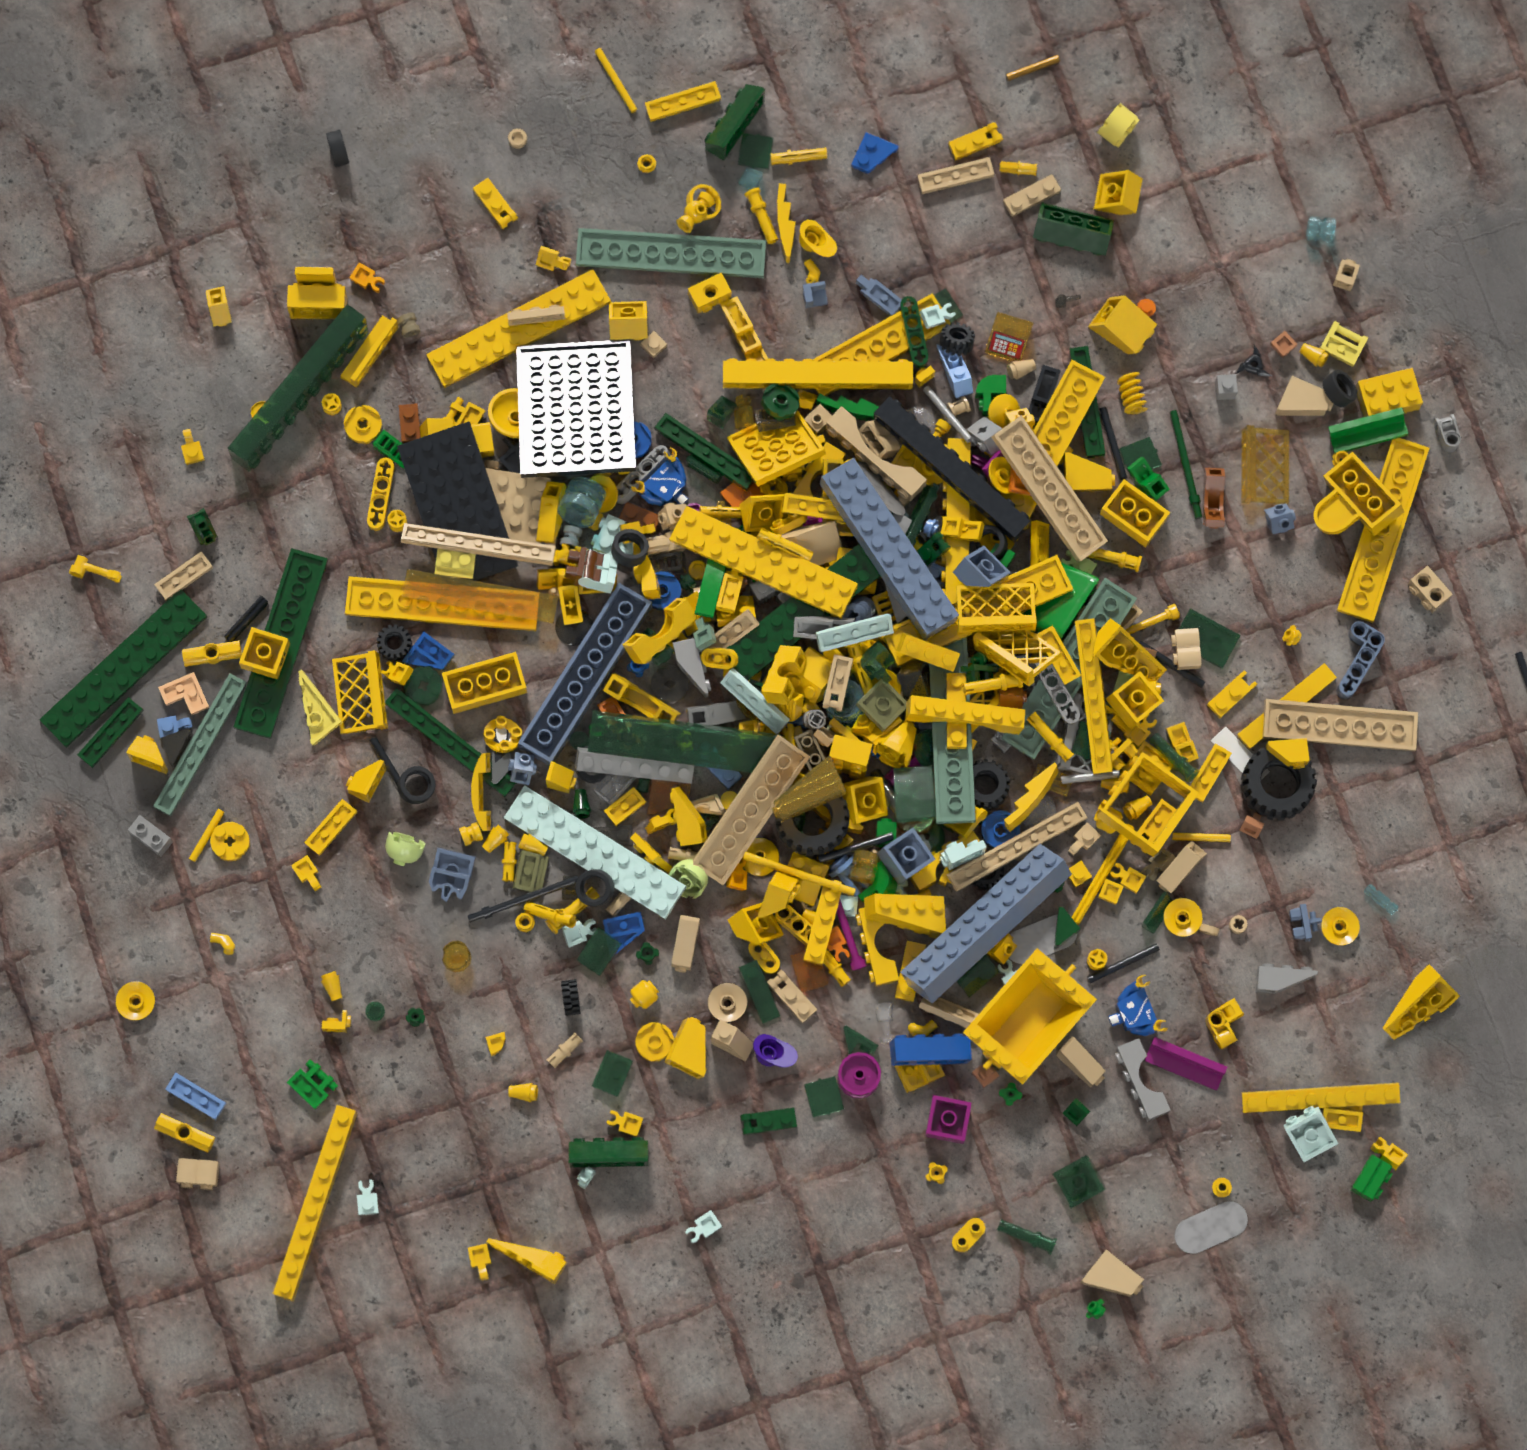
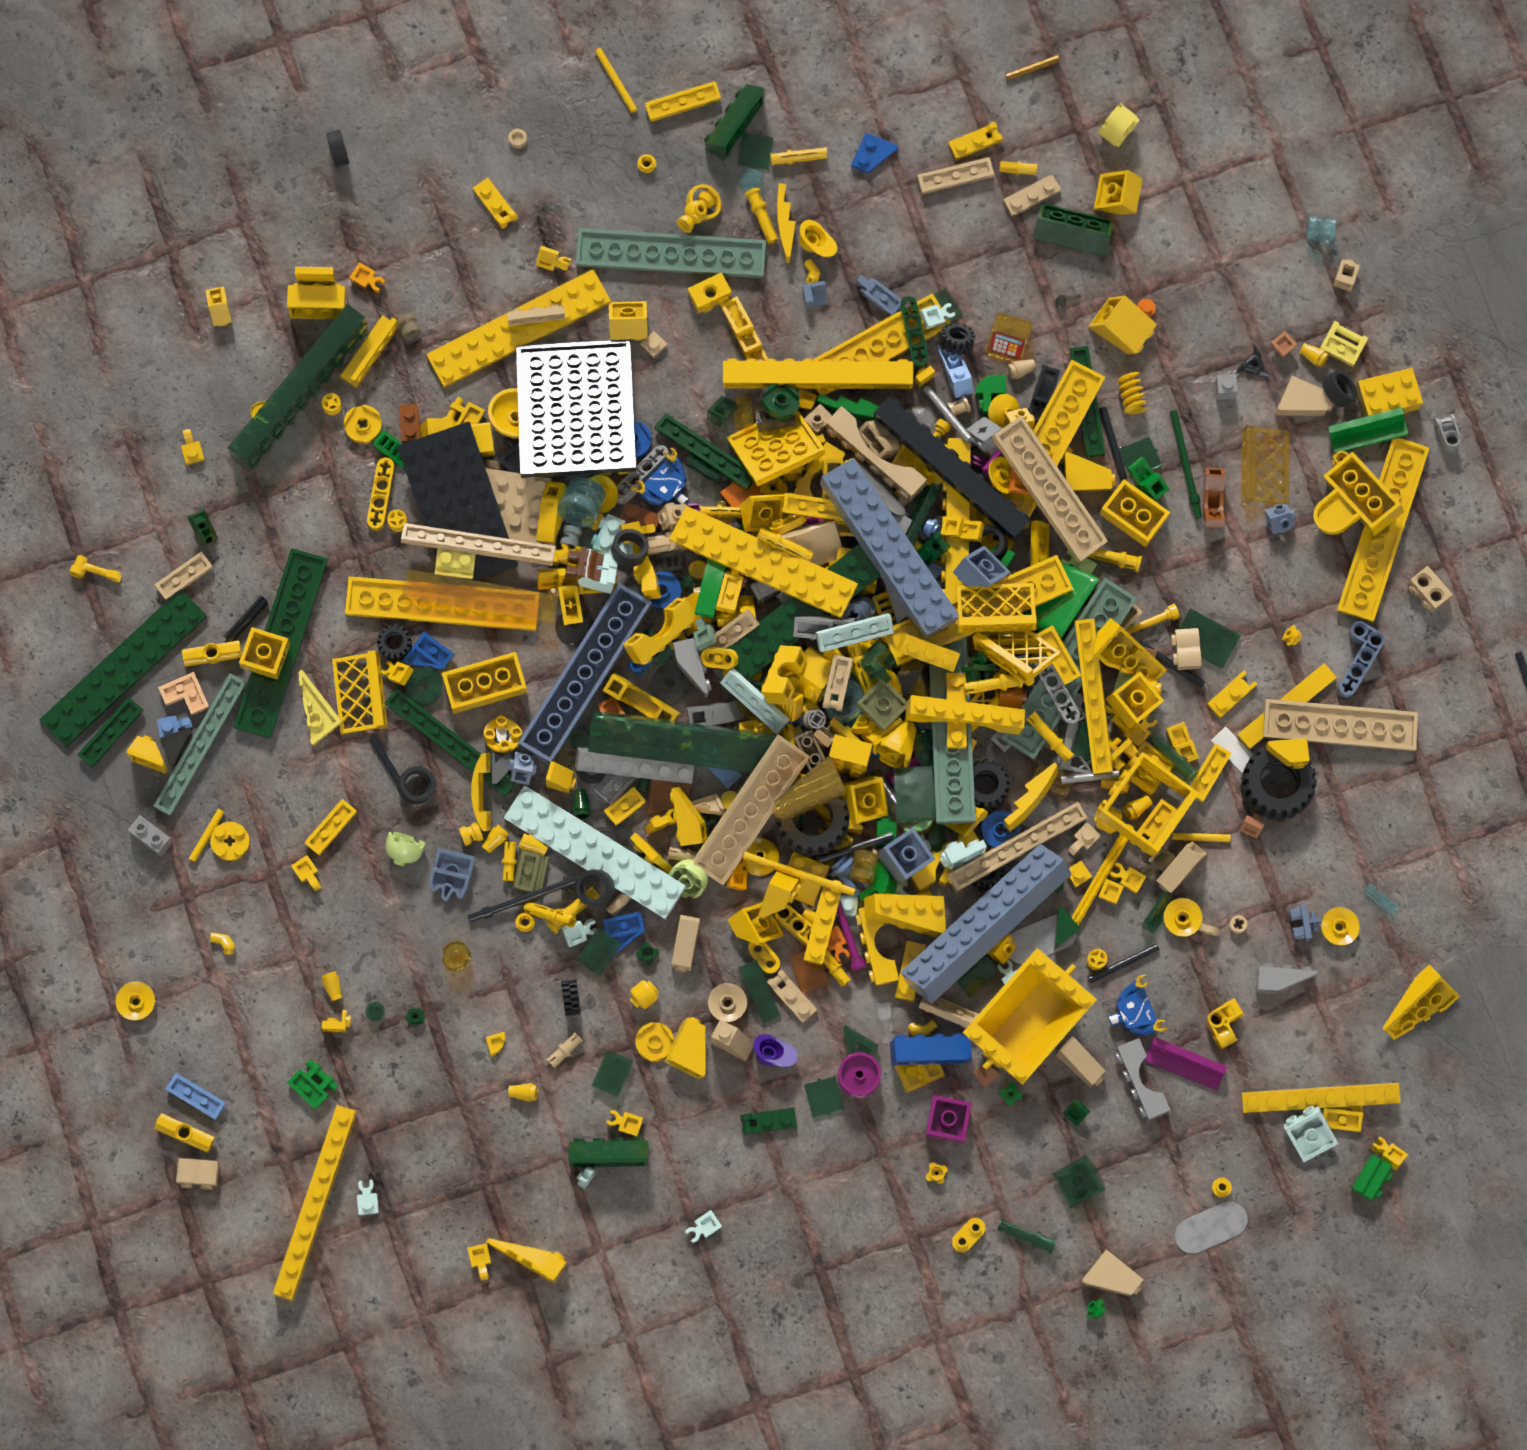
yellow slope [346,759,387,803] -> none

